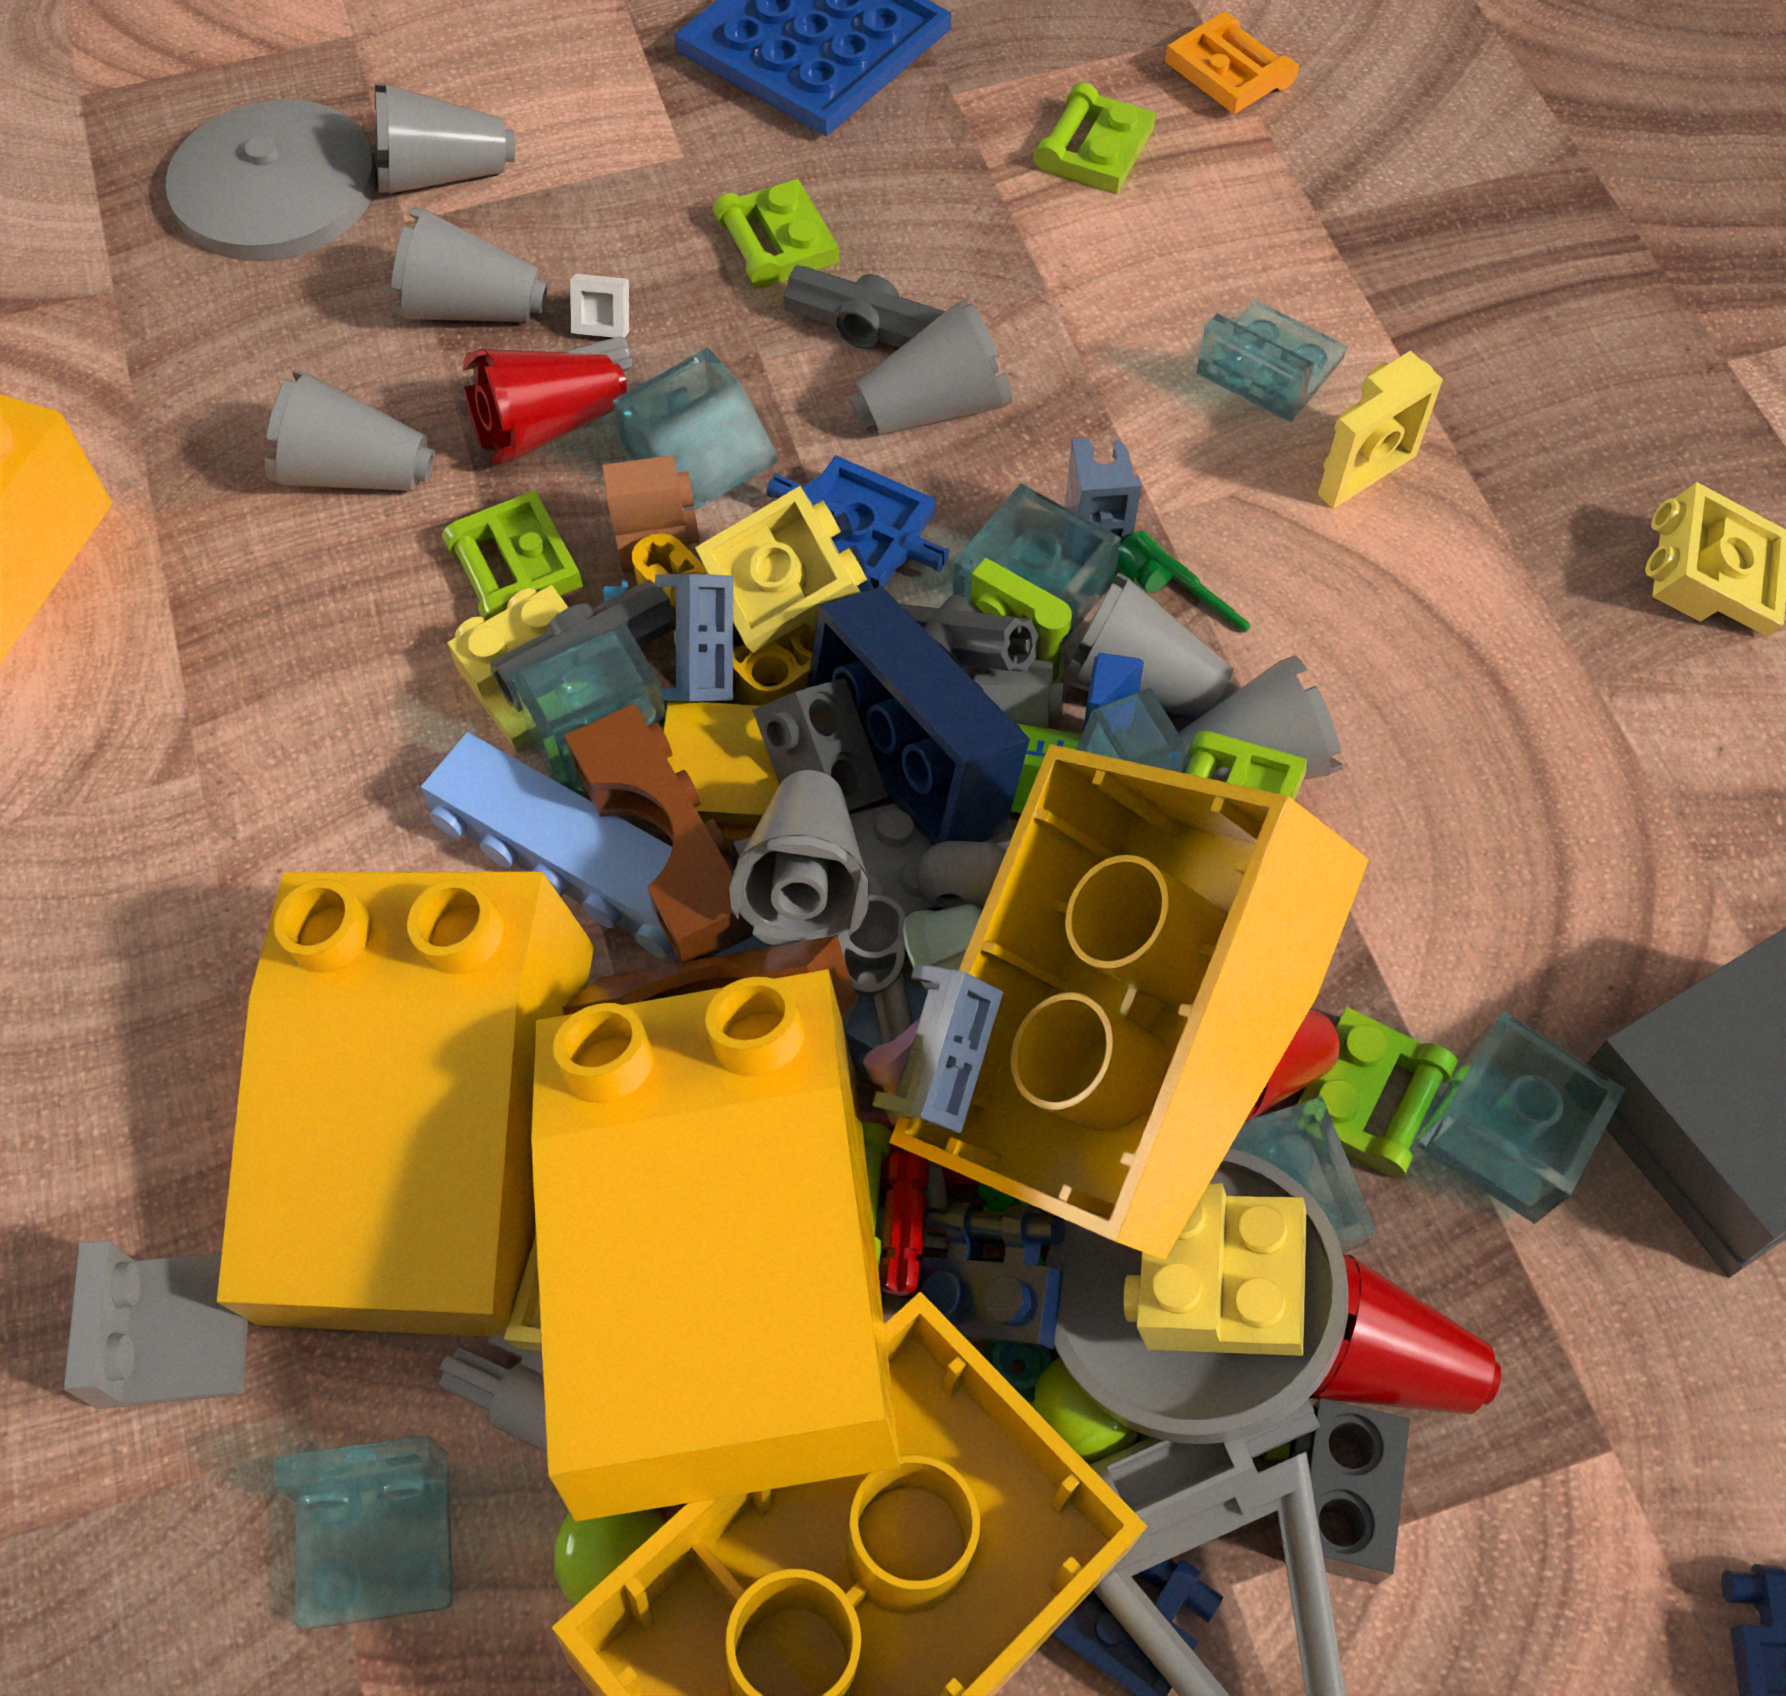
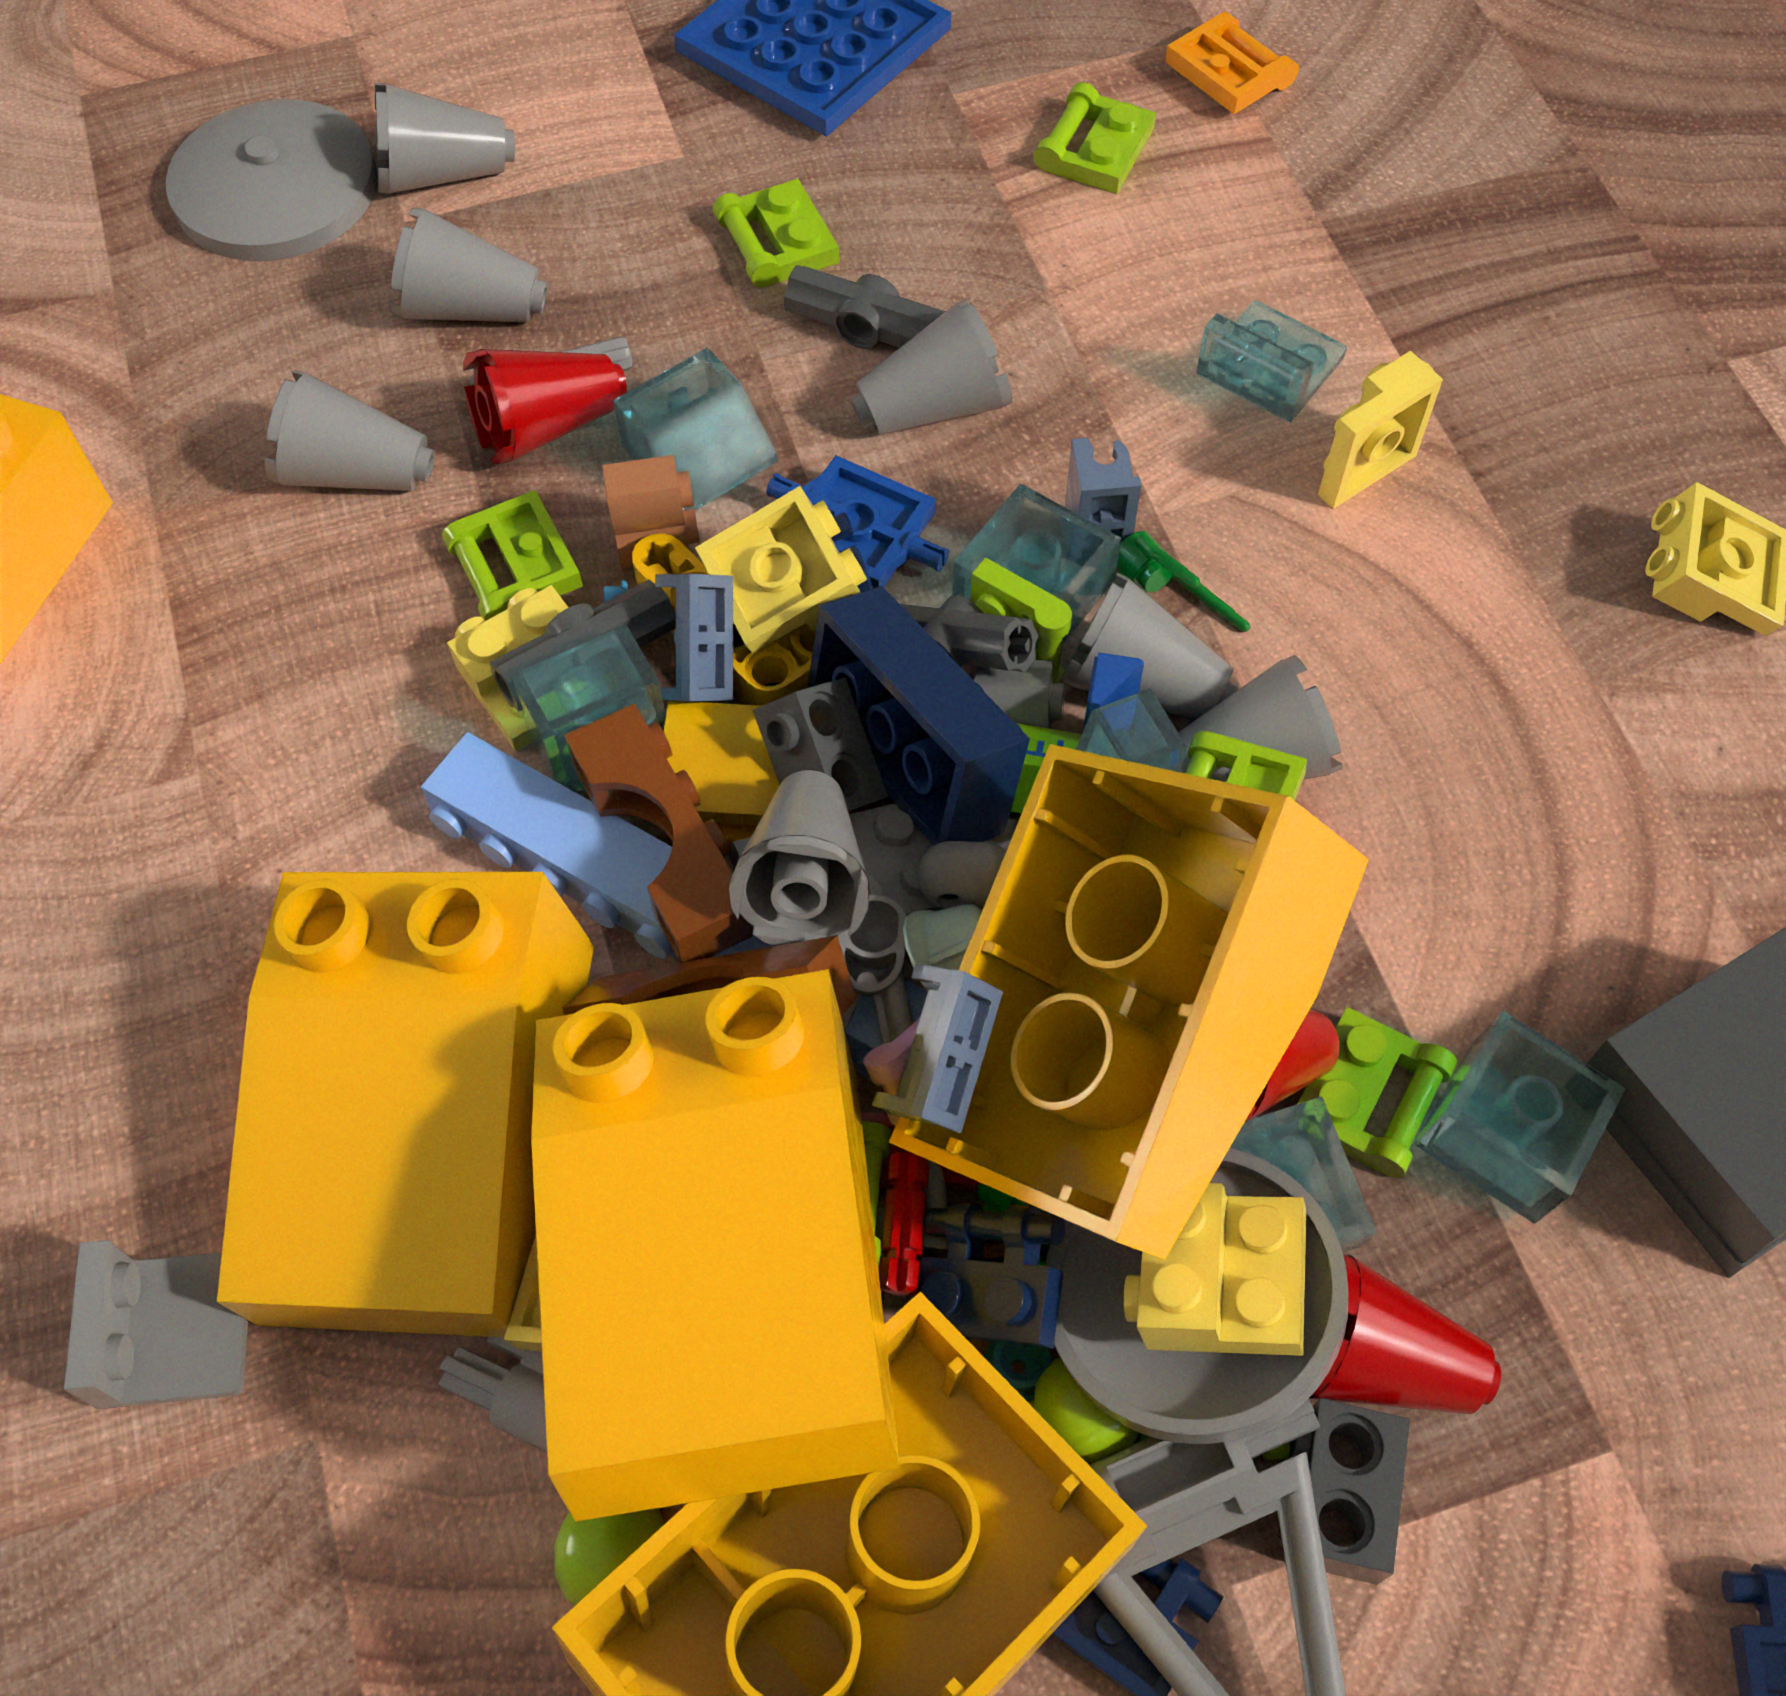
clear light blue bracket [274,1435,453,1630] -> none
white tile [570,274,629,338] -> none

